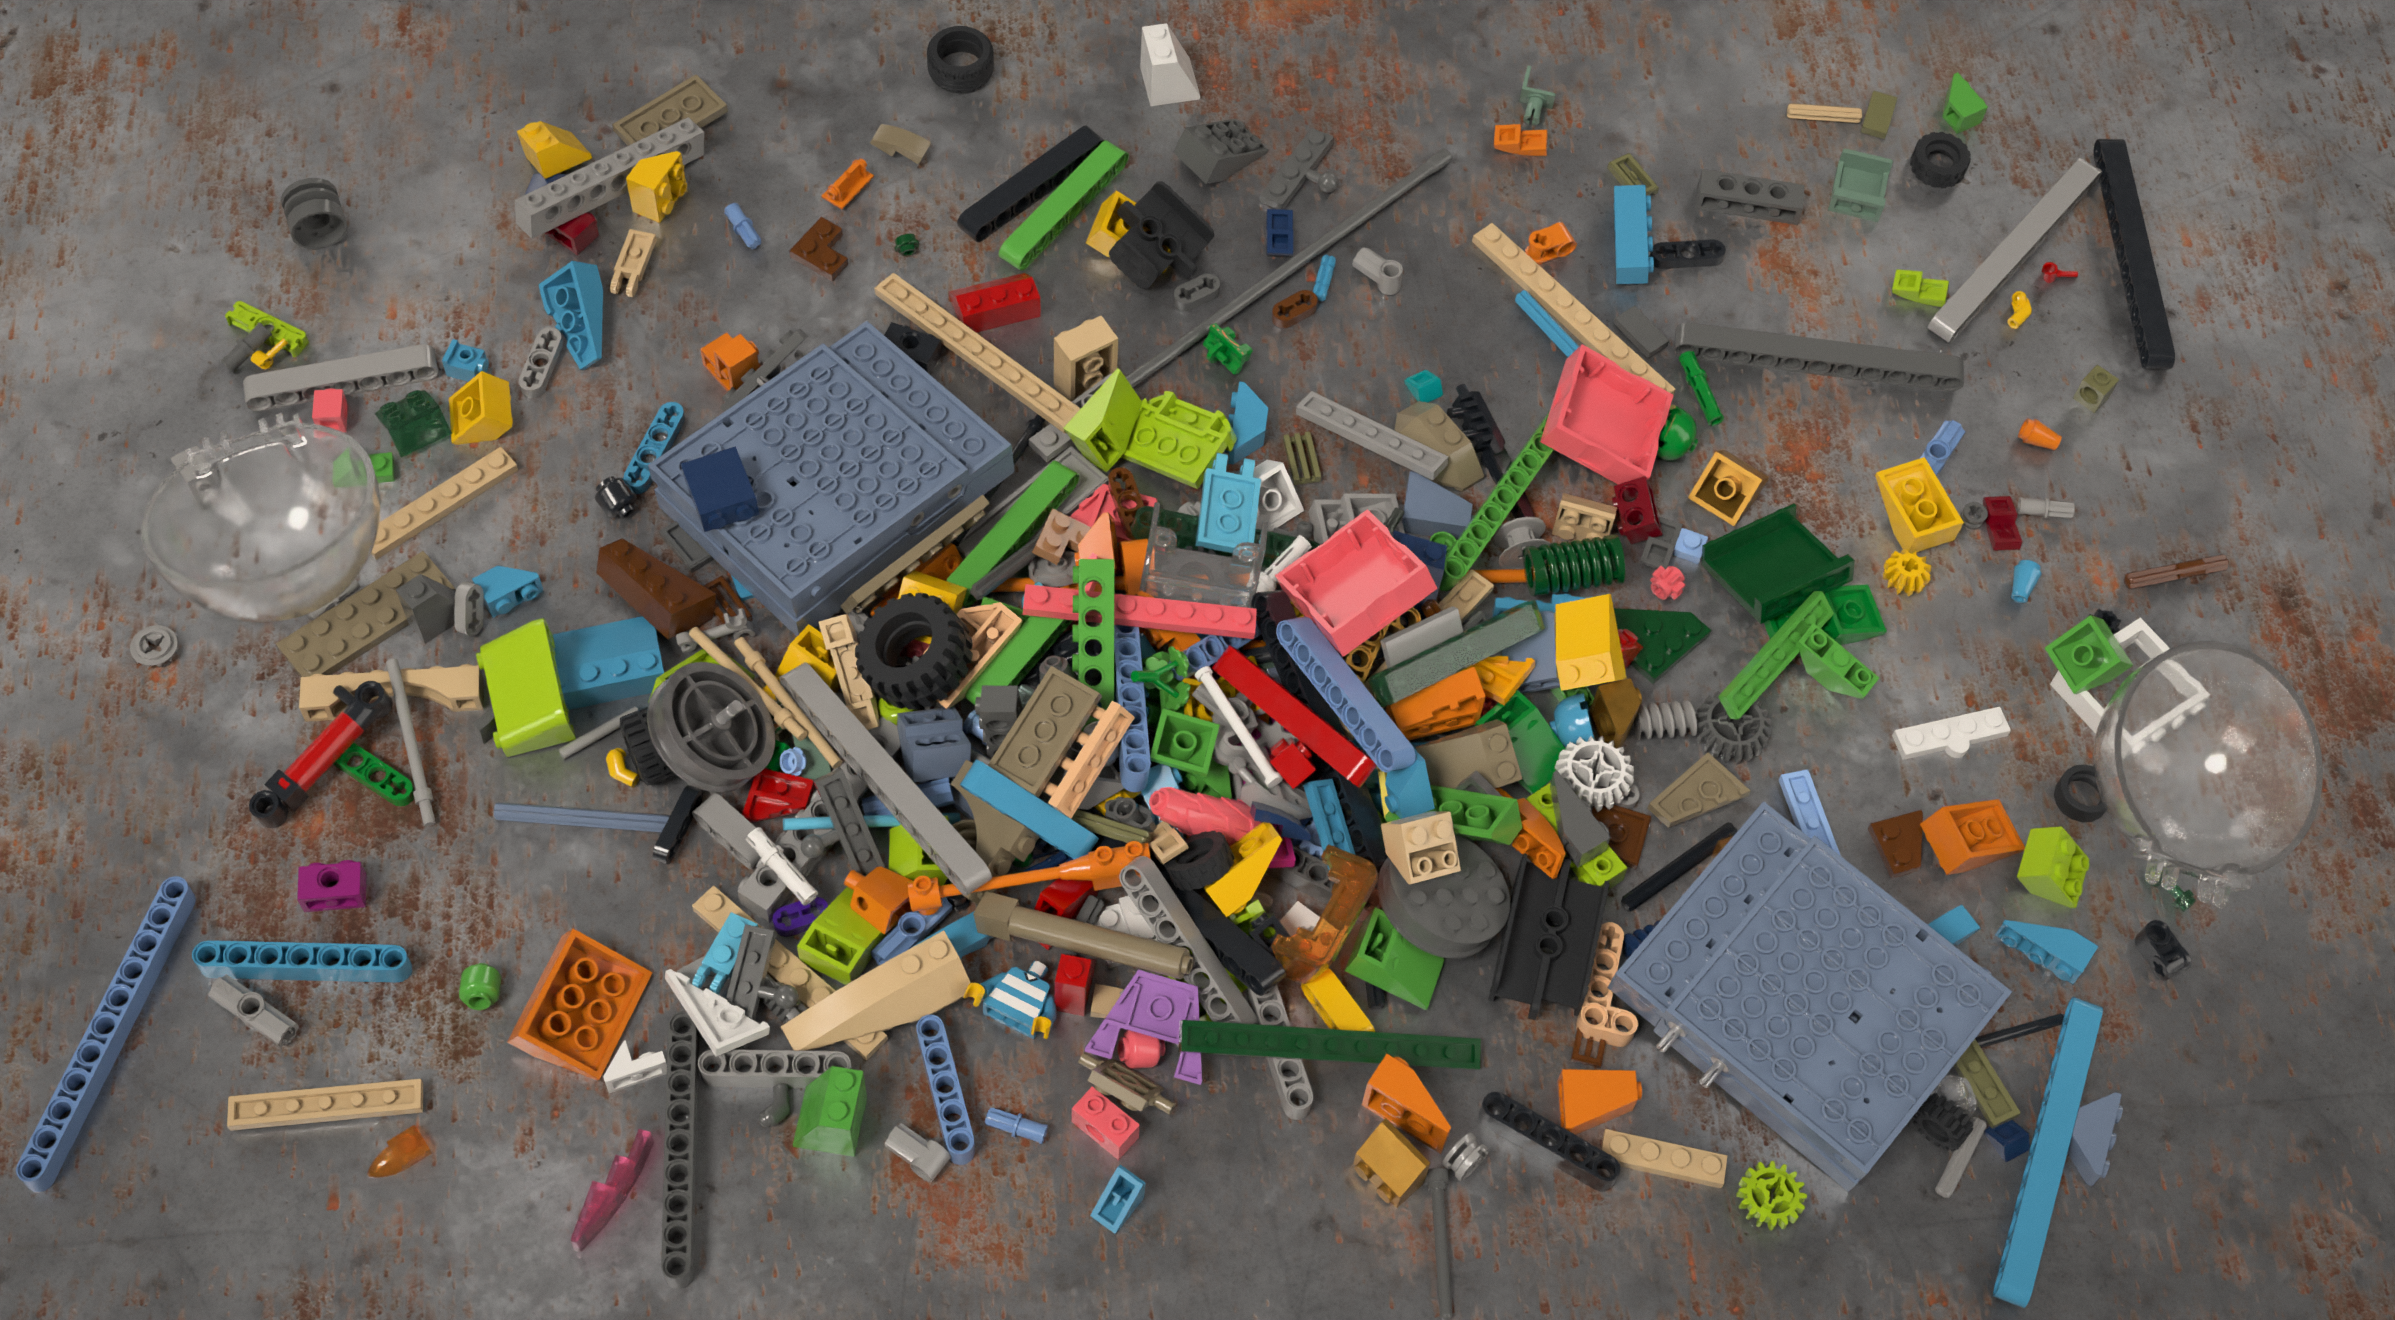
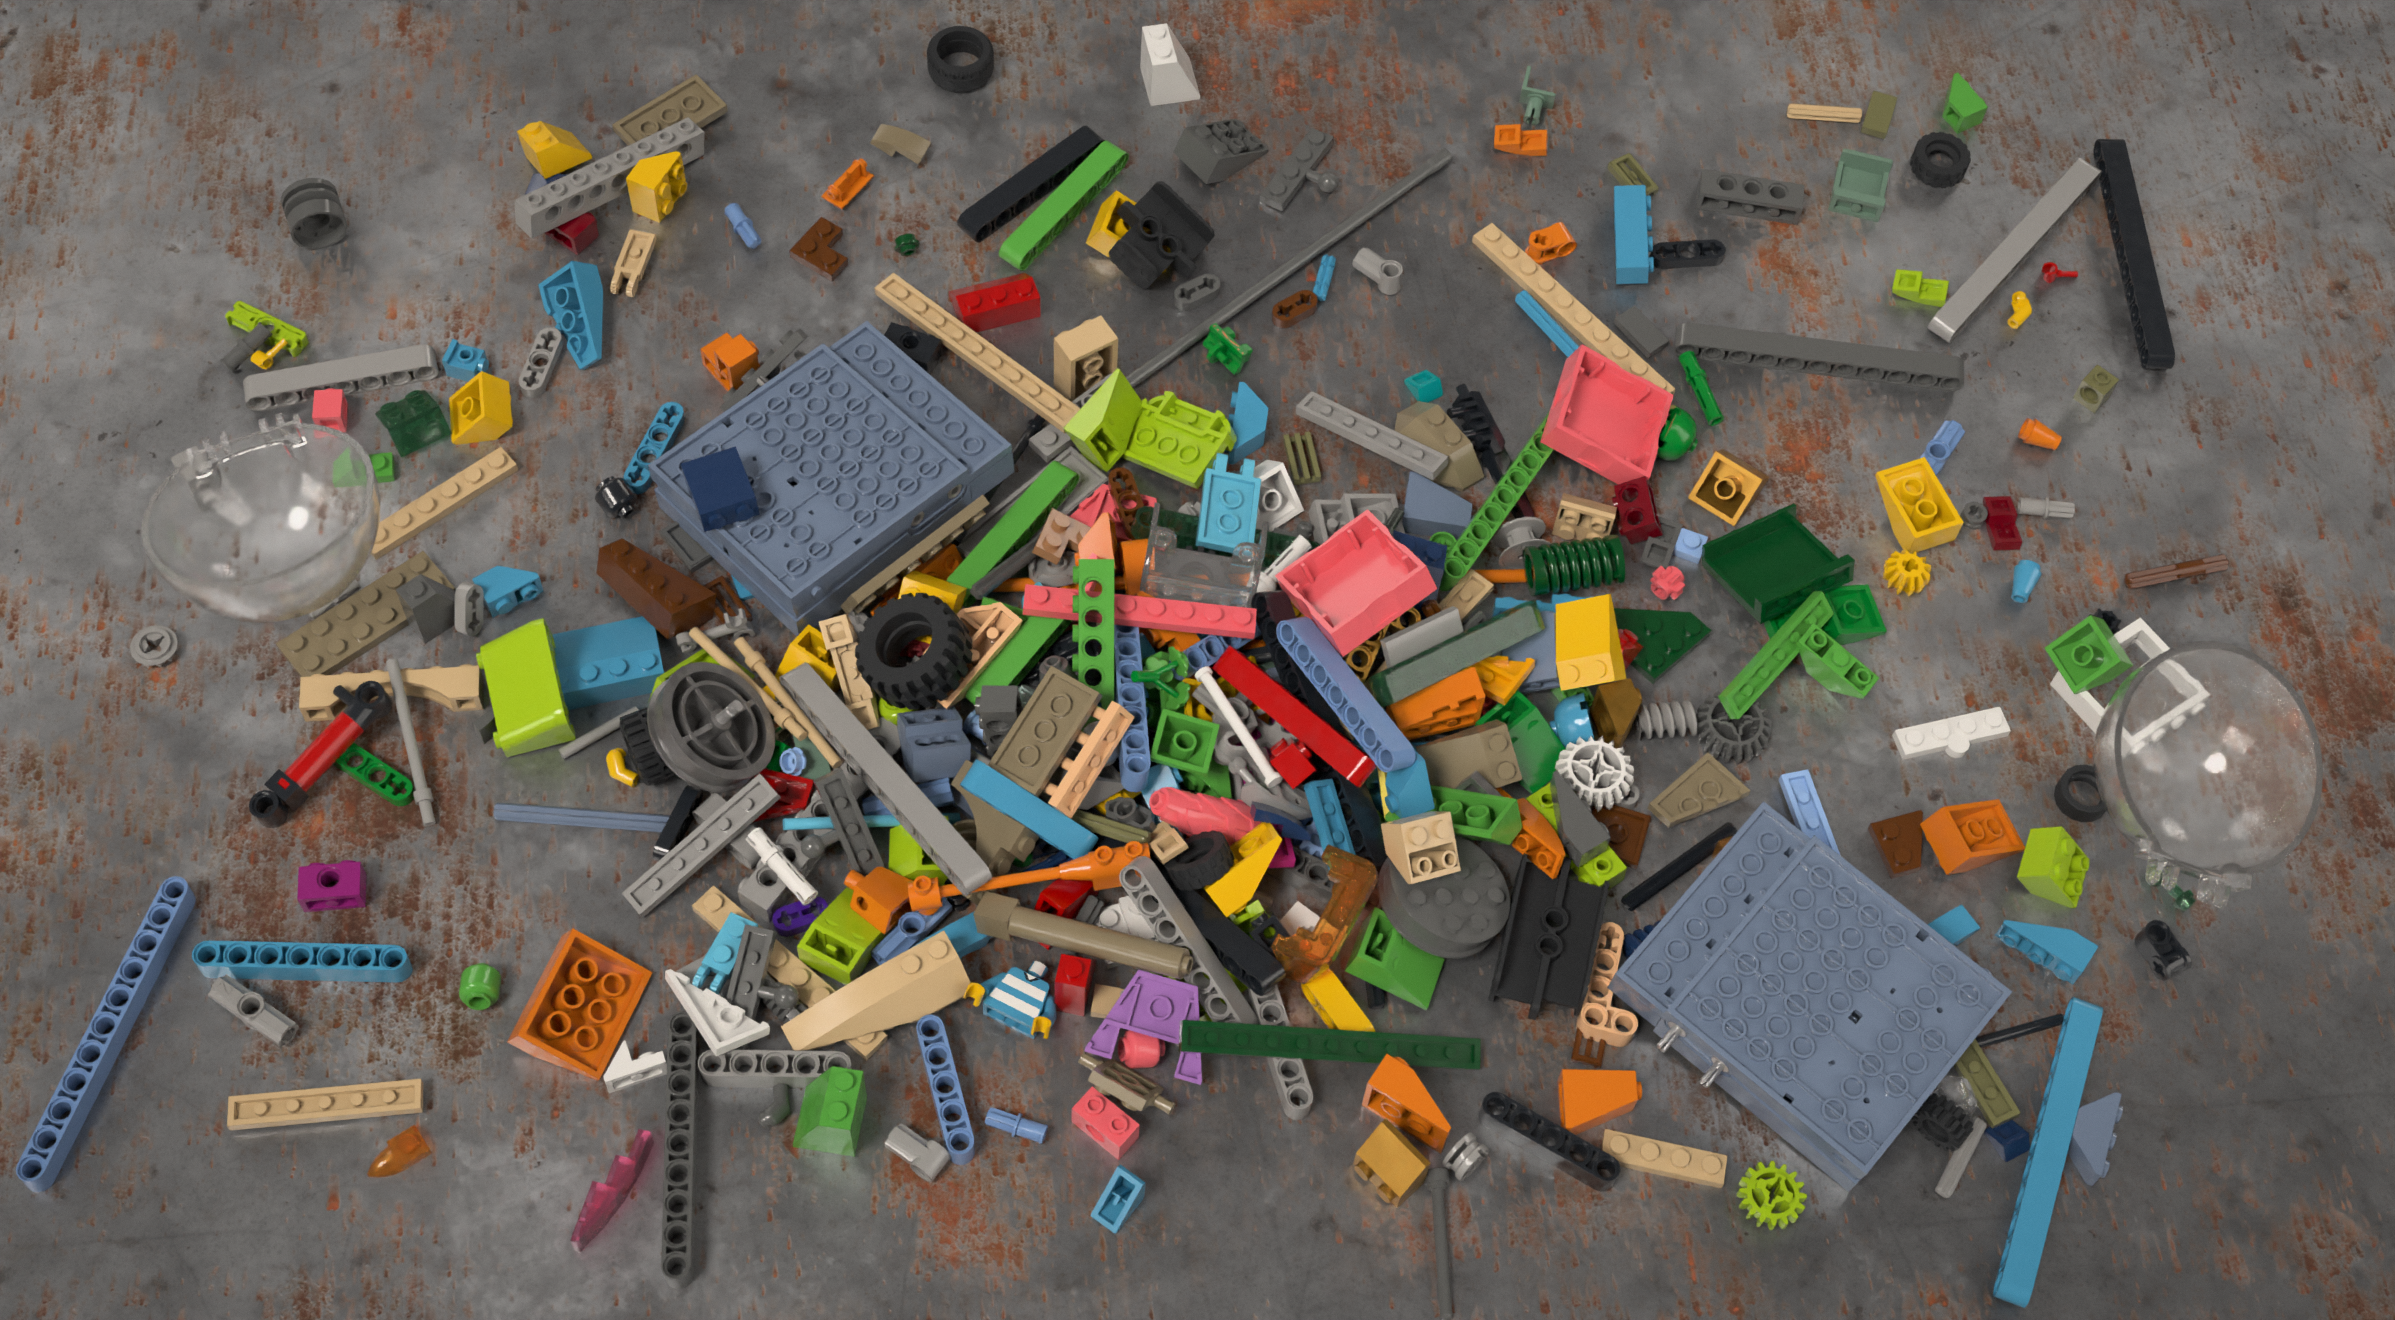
dark blue slope [1266,209,1293,256] -> none
none -> light grey plate [622,773,781,917]

